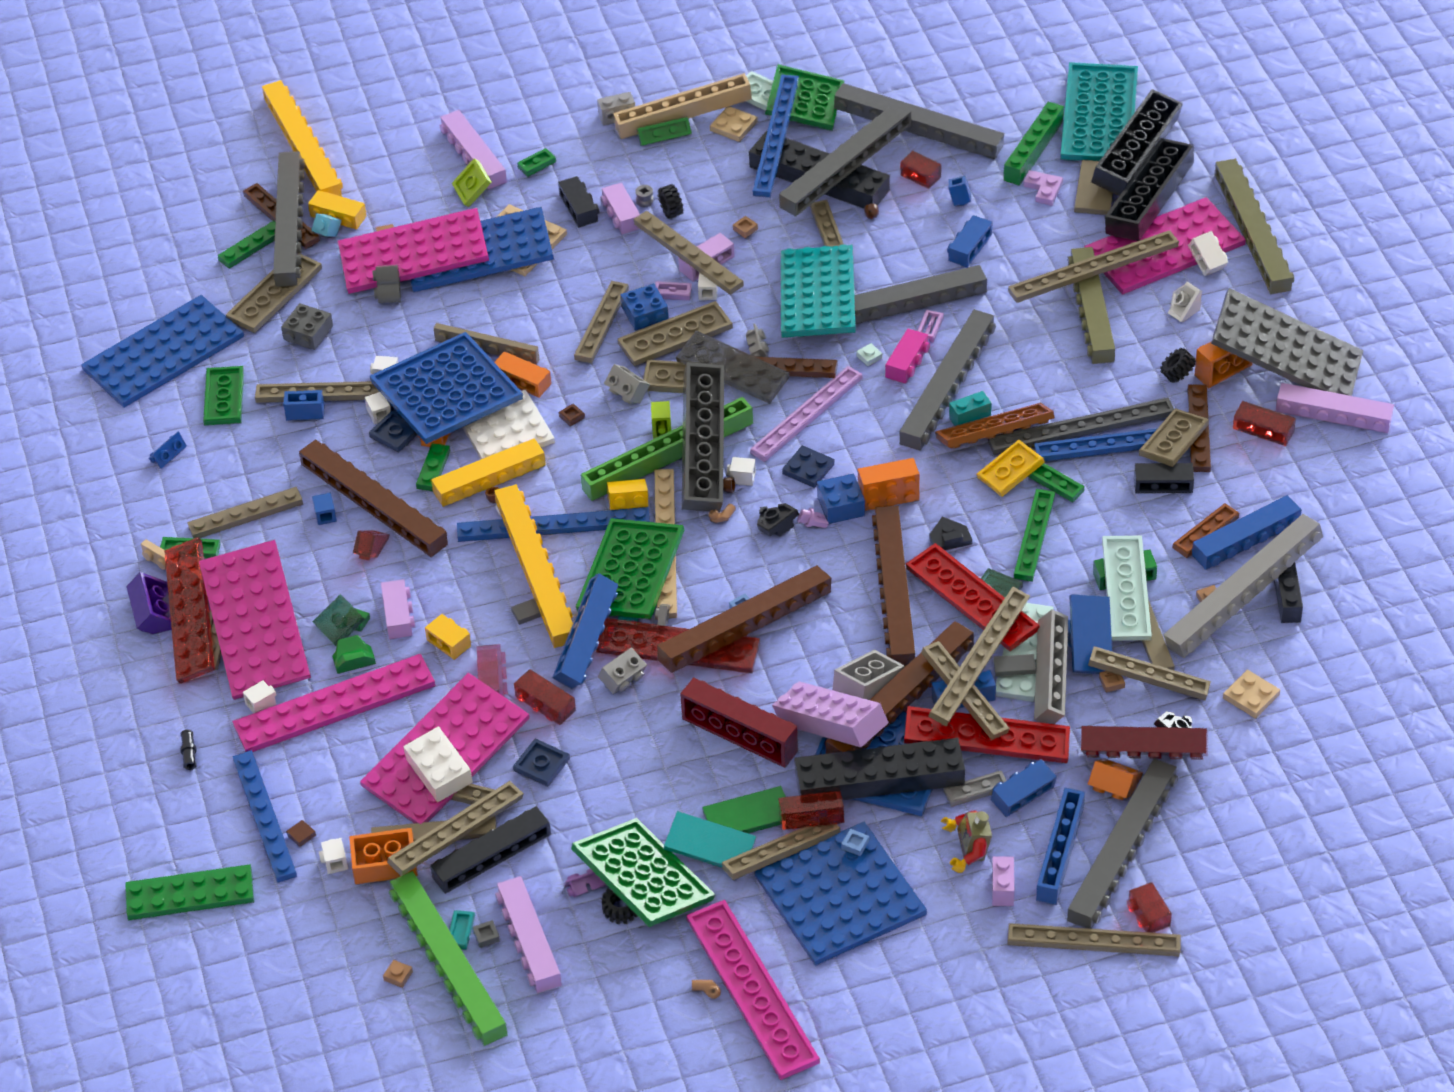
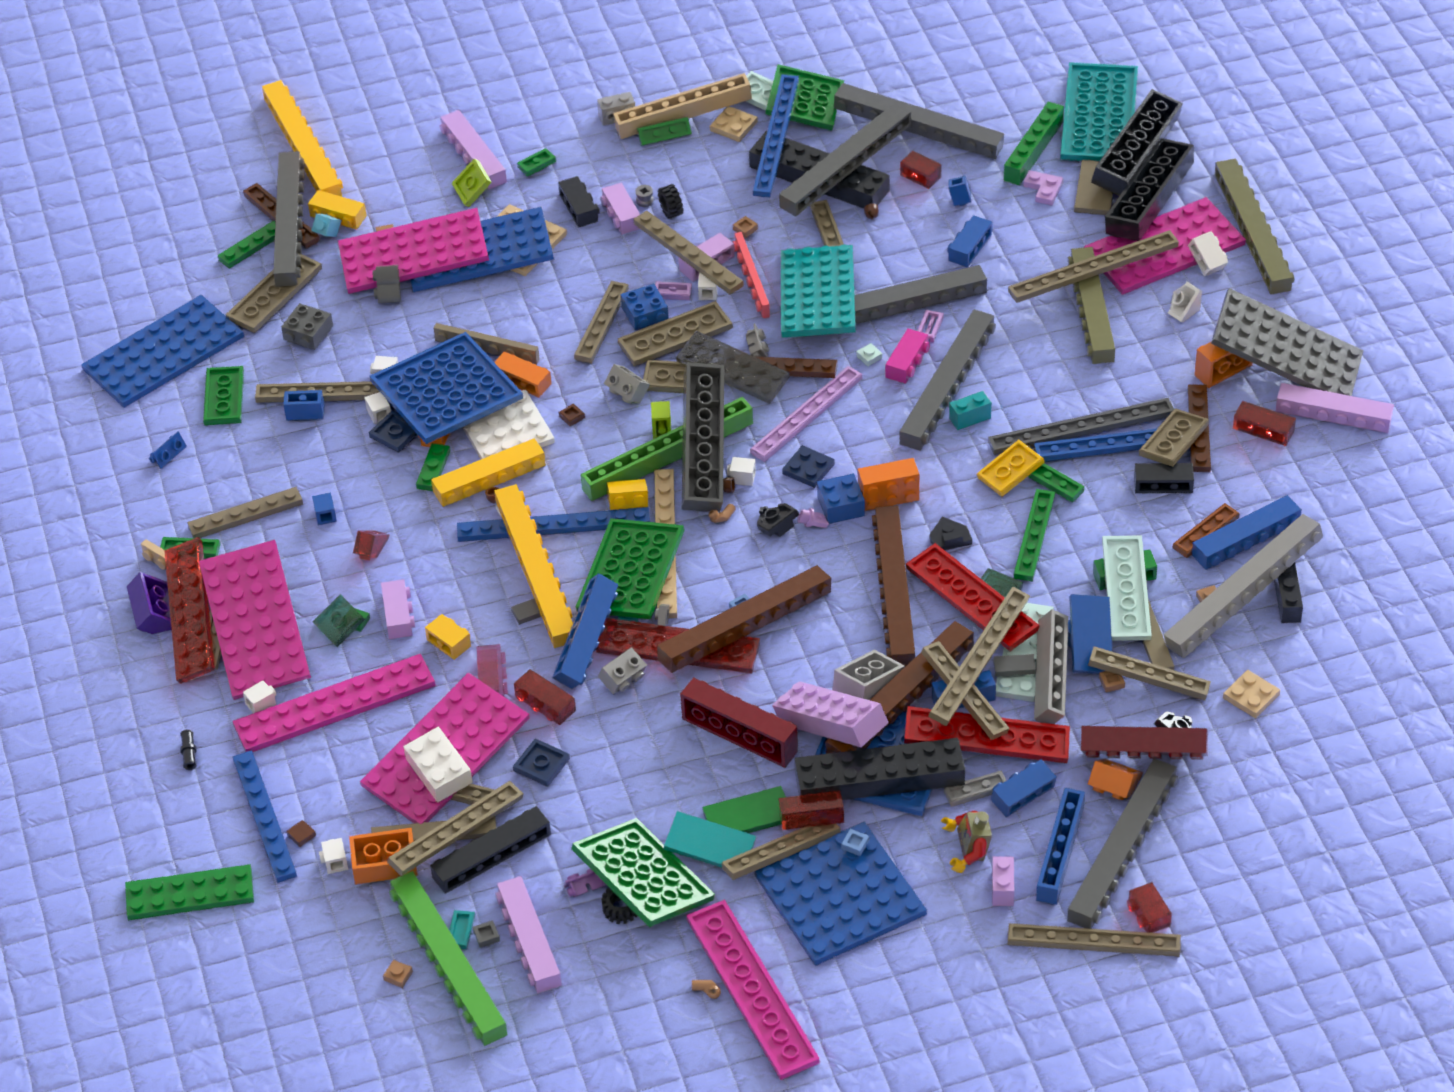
reddish brown brick [299,439,448,557] -> none
green slope [332,635,376,674] -> none
dark orange plate [935,402,1055,448] -> none
black tyre [1160,348,1196,383] -> none
none -> coral plate [732,232,770,319]

